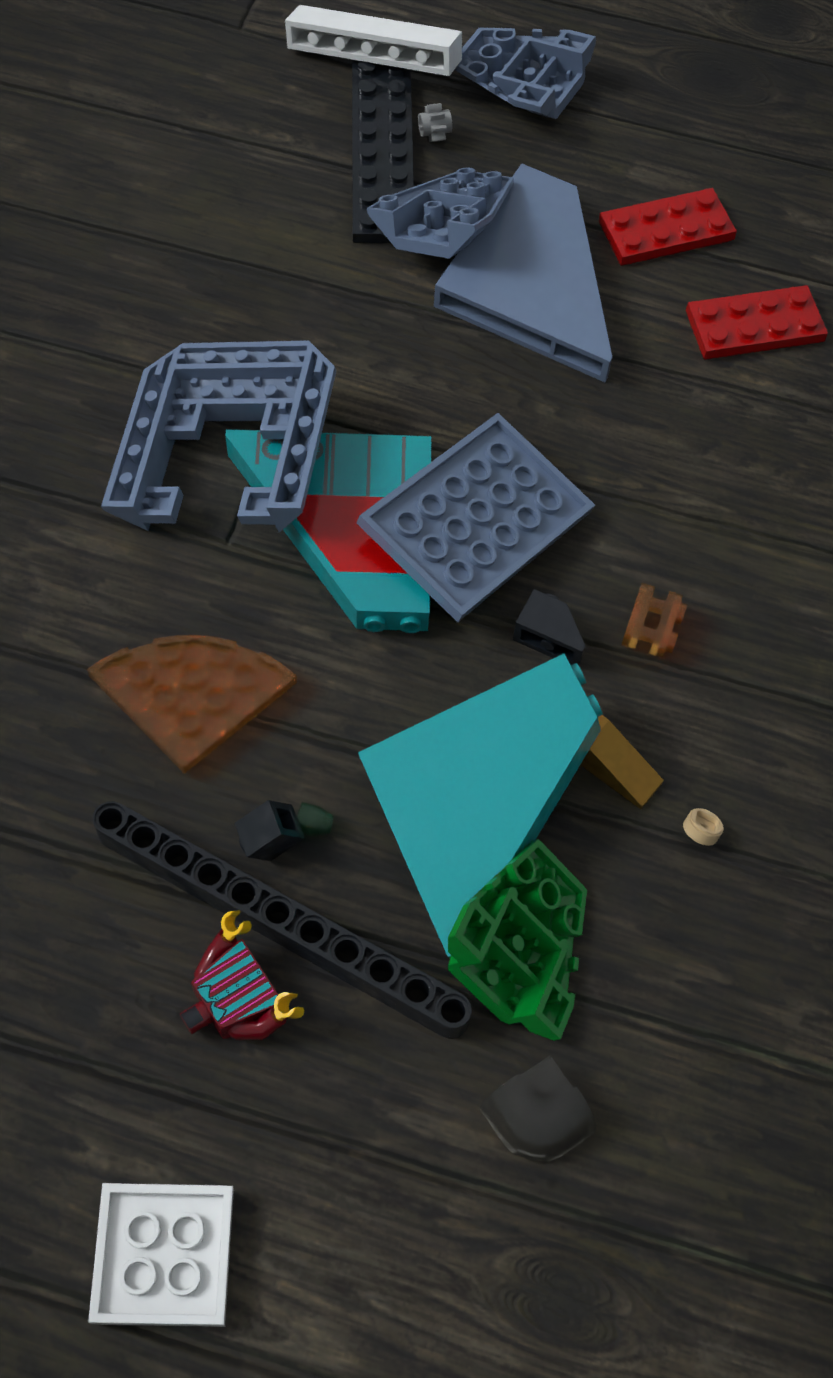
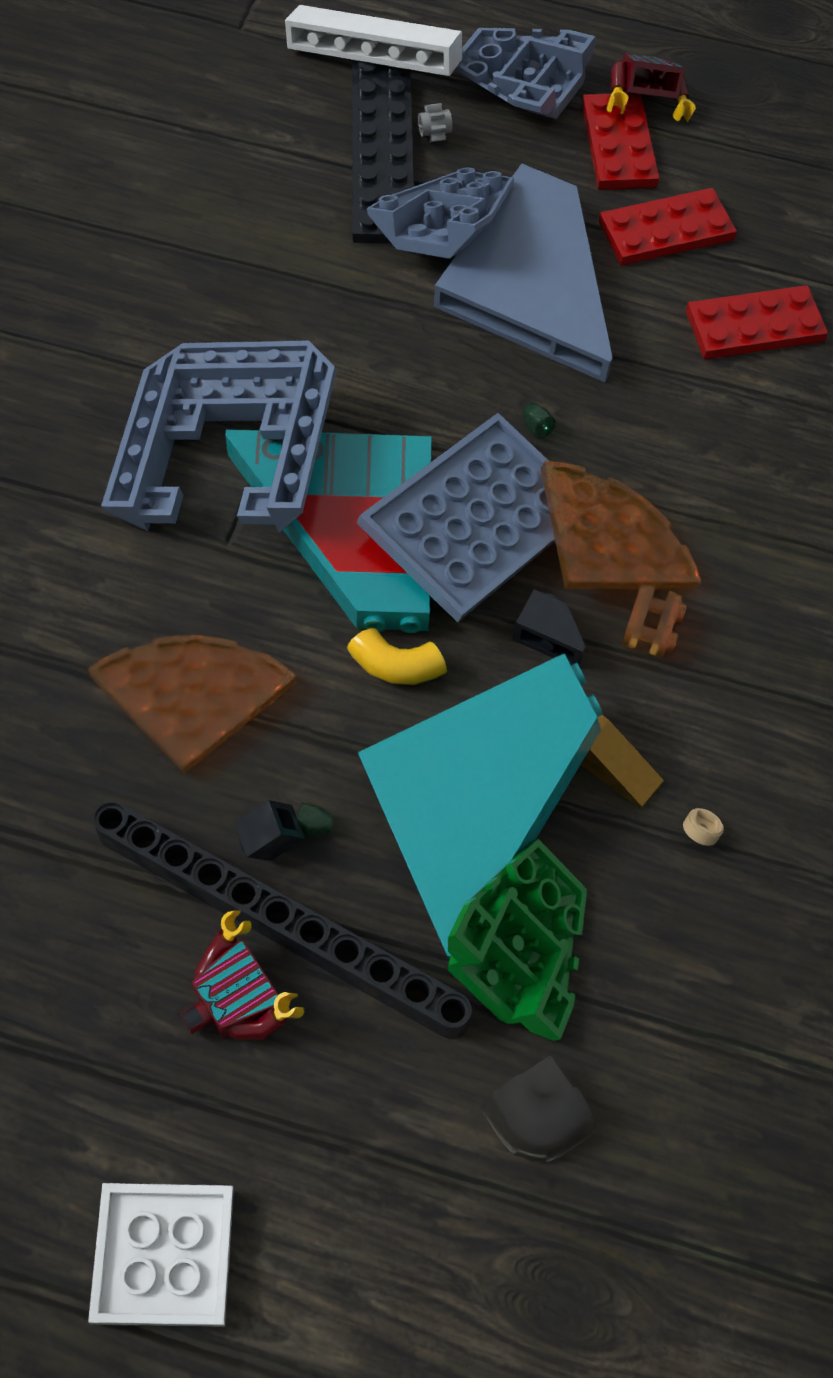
none -> yellow cylinder [347,628,447,685]
none -> clear green hose [522,403,556,438]
none -> clear orange plate [540,461,701,589]
none -> red plate [582,93,659,190]
none -> dark red torso [607,53,696,122]

